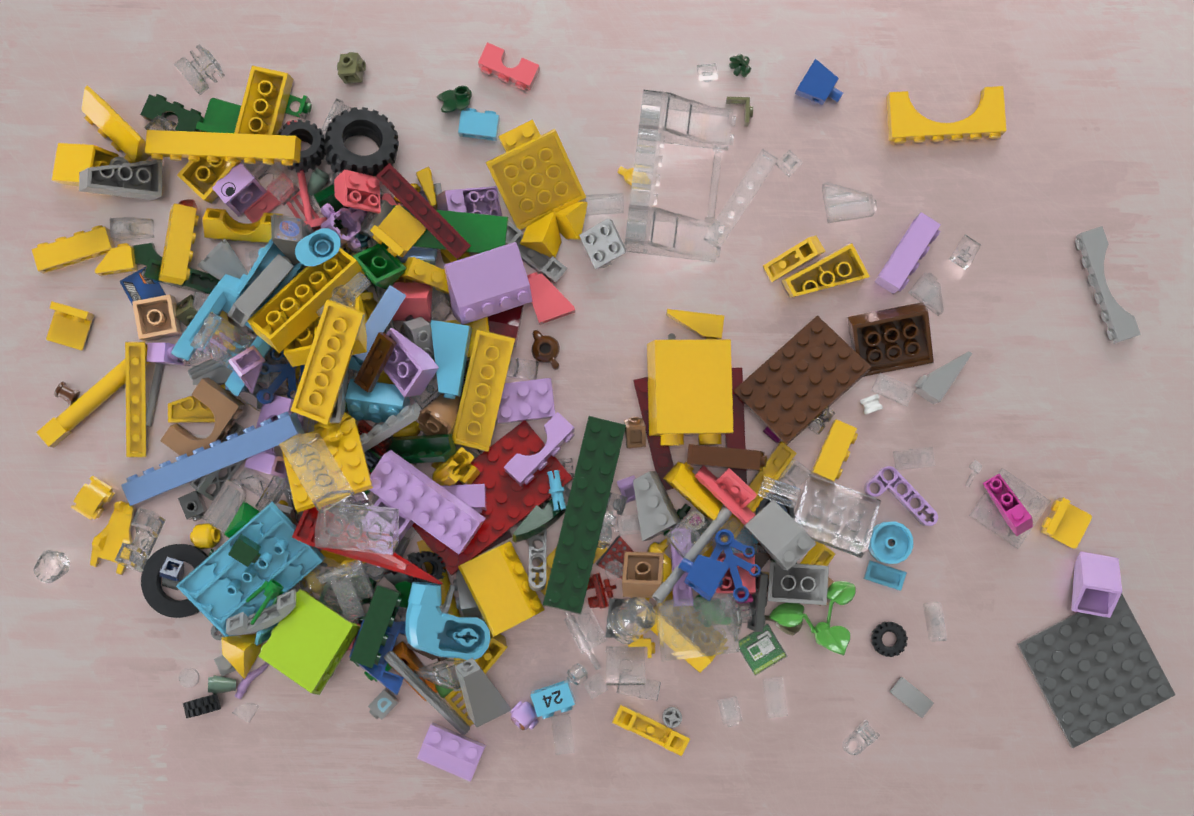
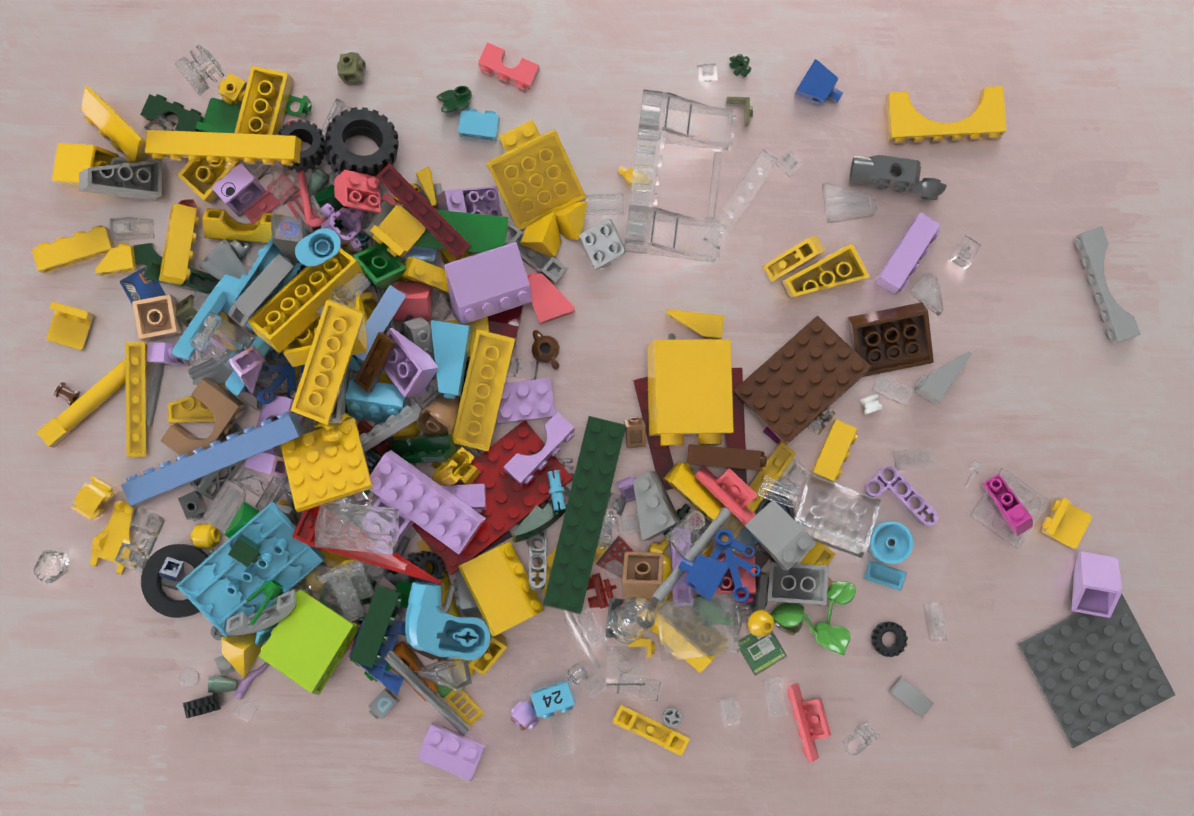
clear slope [279,433,355,514] -> none
light grey slope [455,658,511,727] -> none
none -> yellow brick [218,72,247,105]
none -> light grey tile [229,240,249,259]
none -> yellow brick [748,610,774,637]
none -> coral bracket [788,683,831,763]
none -> dark grey brick [849,155,947,200]

